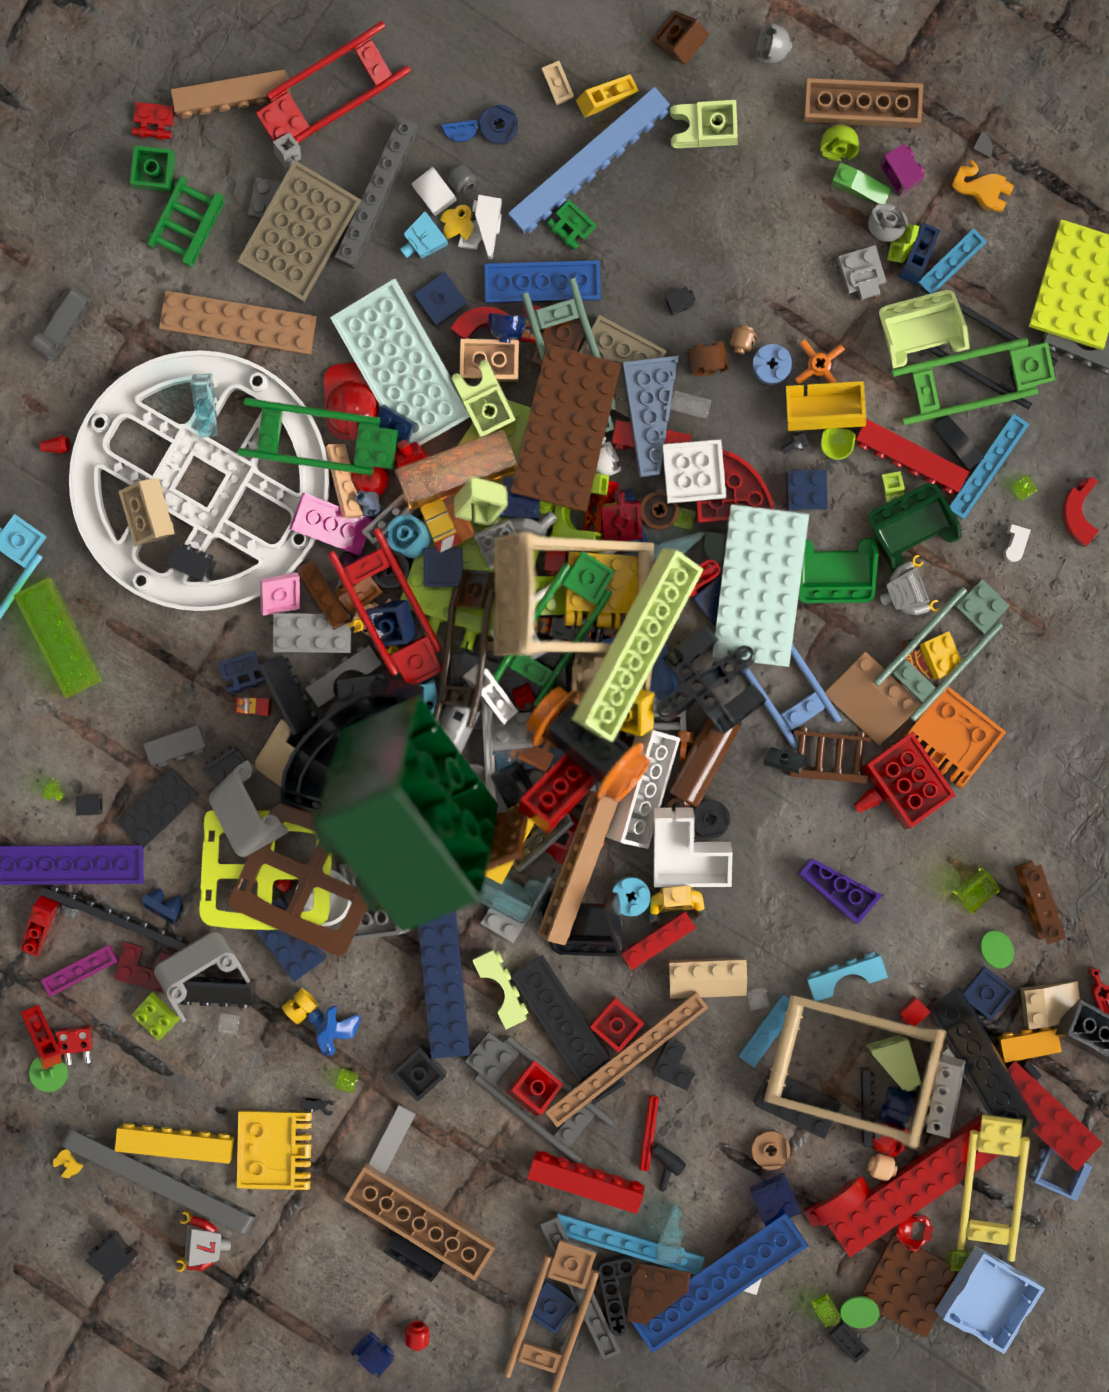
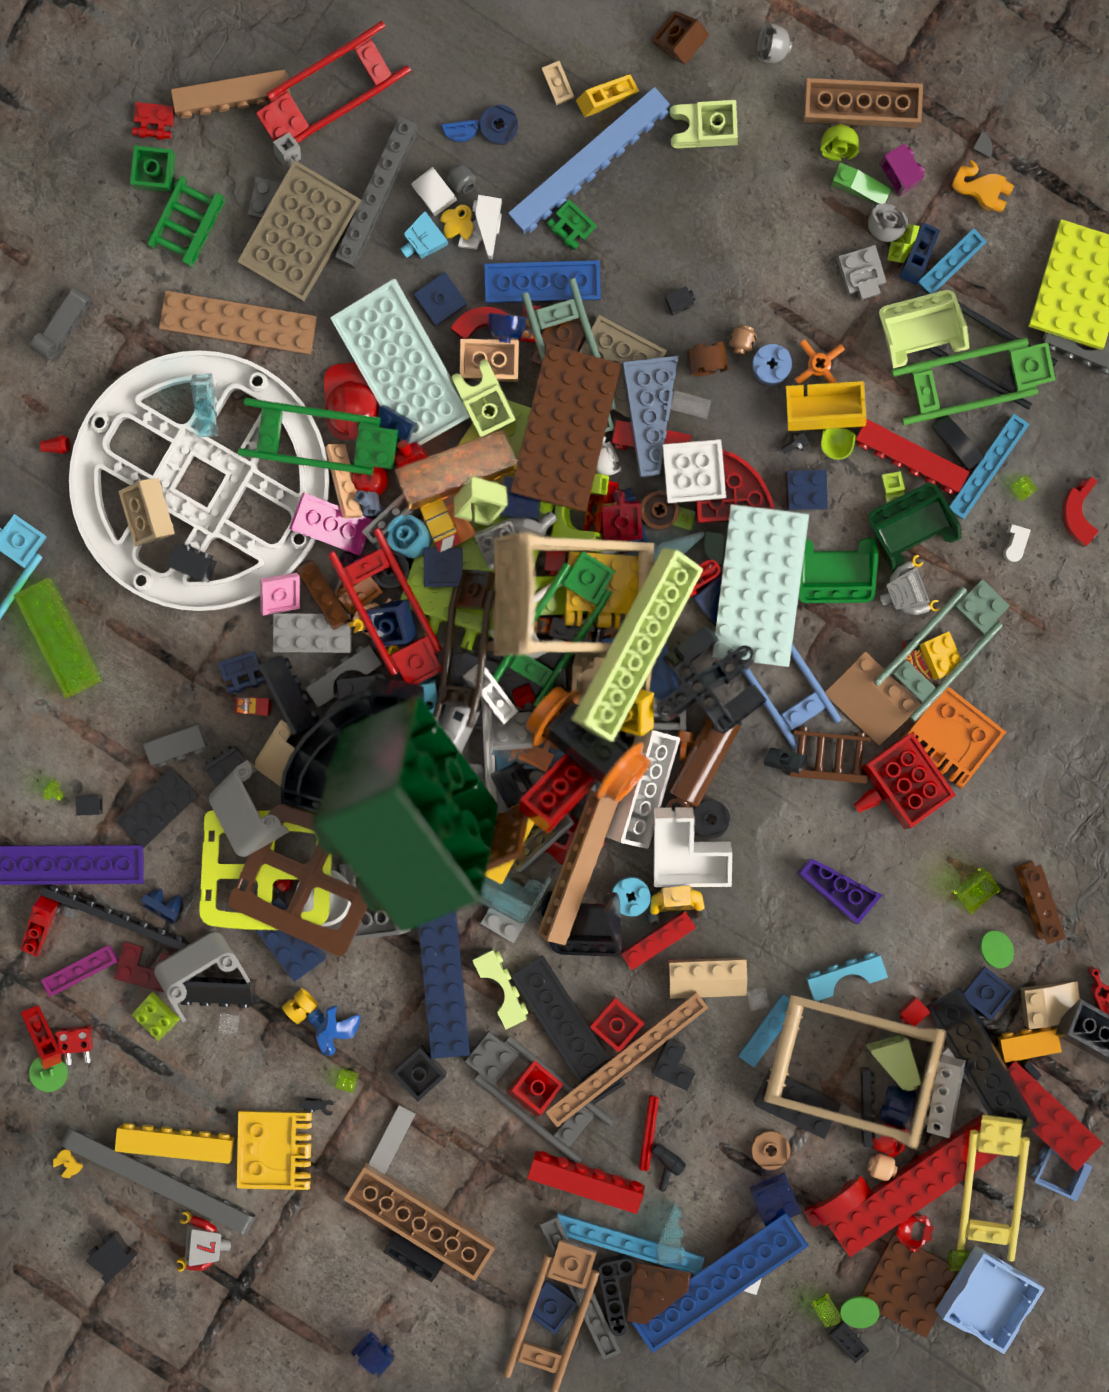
red head [405,1320,430,1351] -> none

